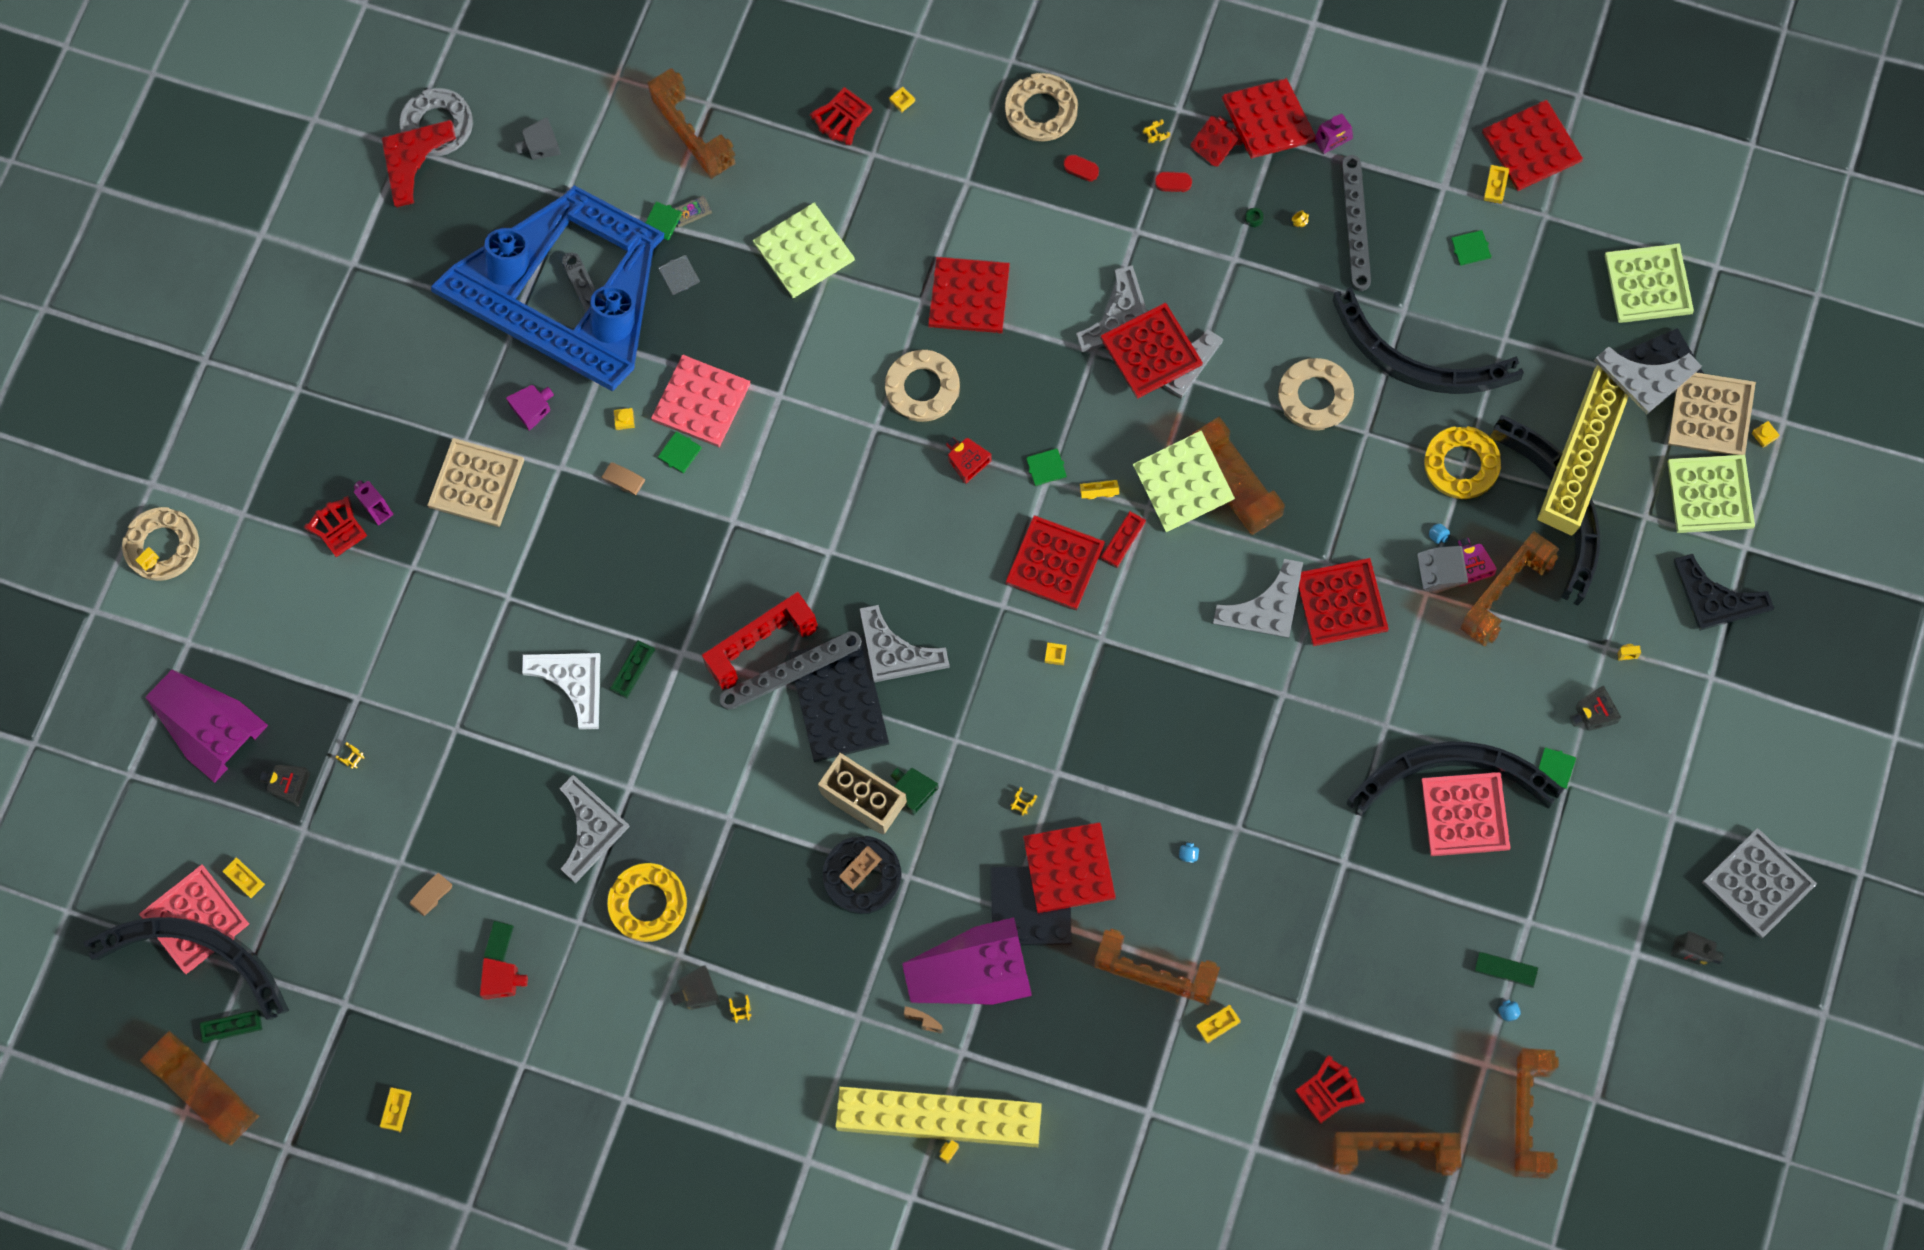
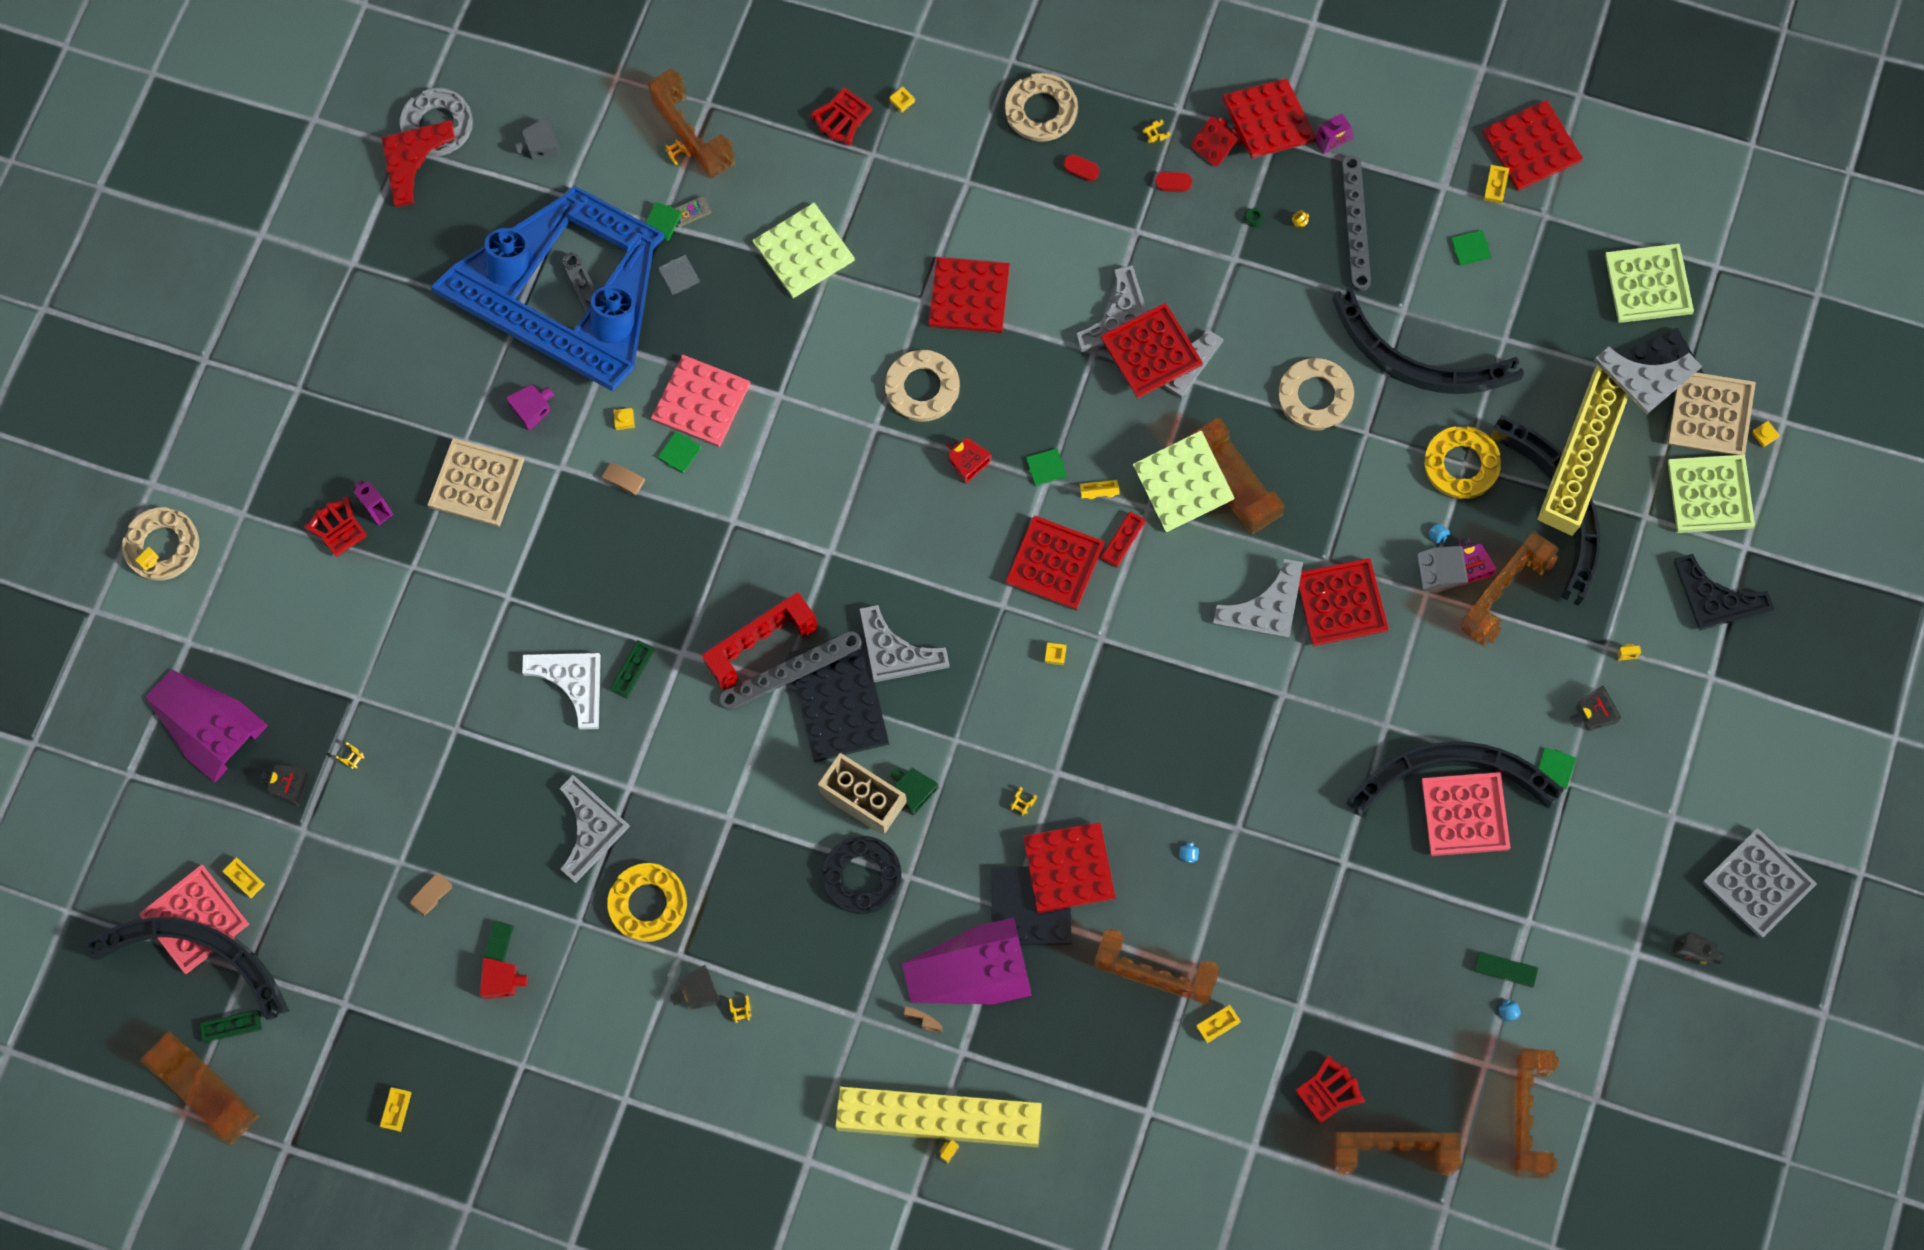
medium nougat slope [839,846,882,890] -> none
none -> yellow piece [665,139,691,166]

